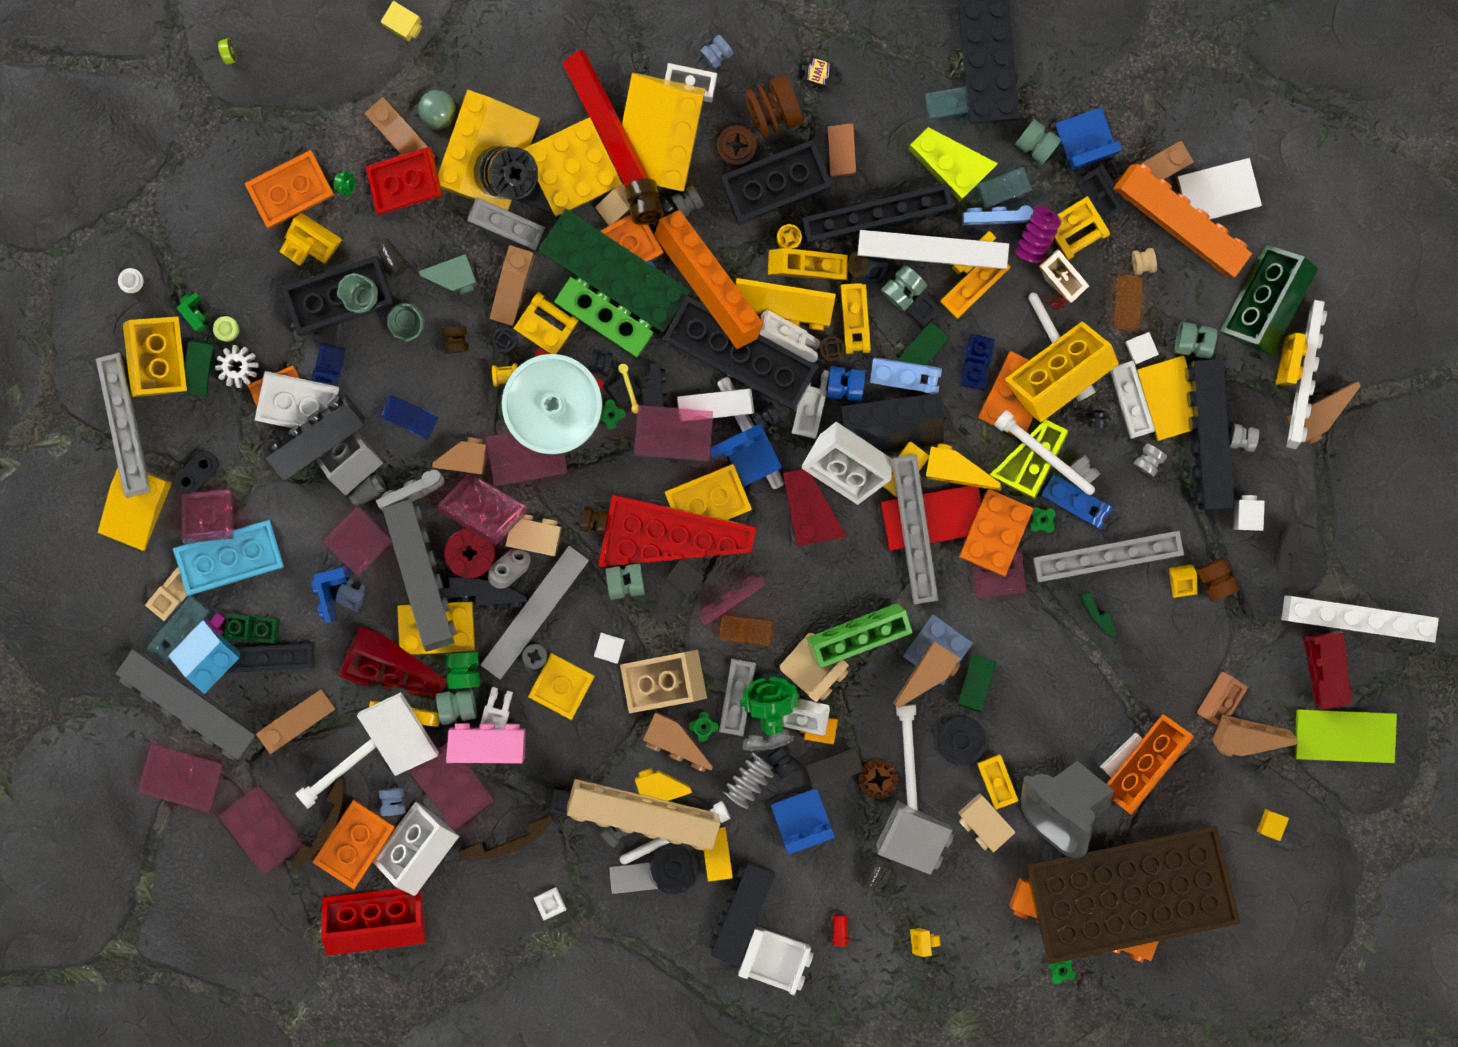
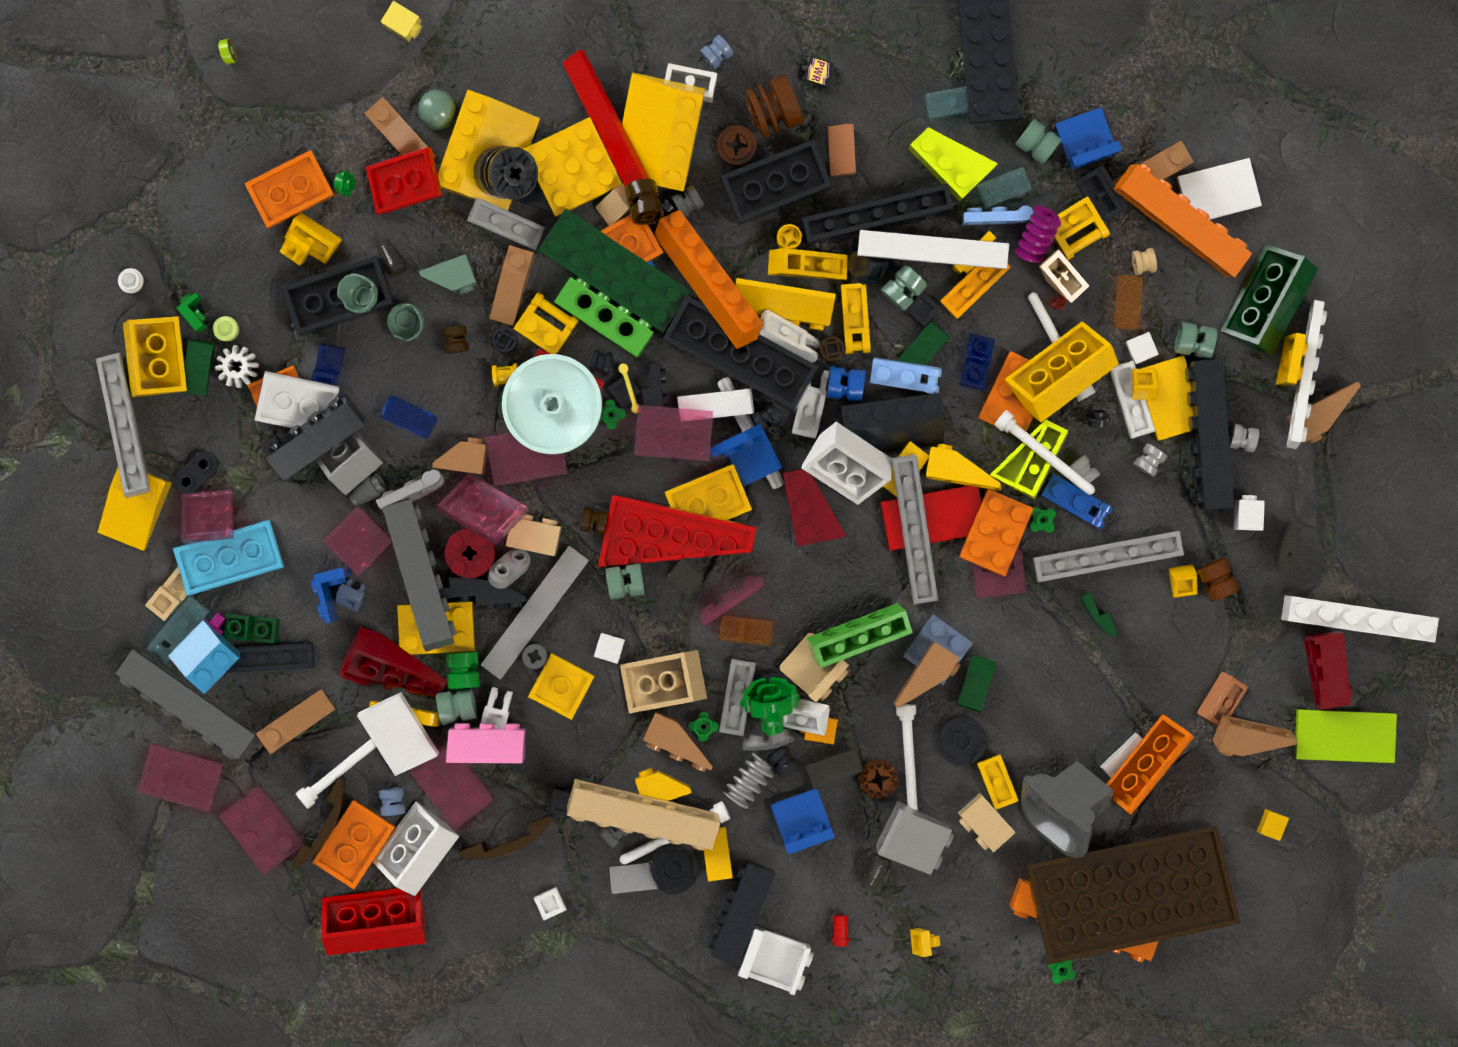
none -> yellow slope [1131,369,1159,400]

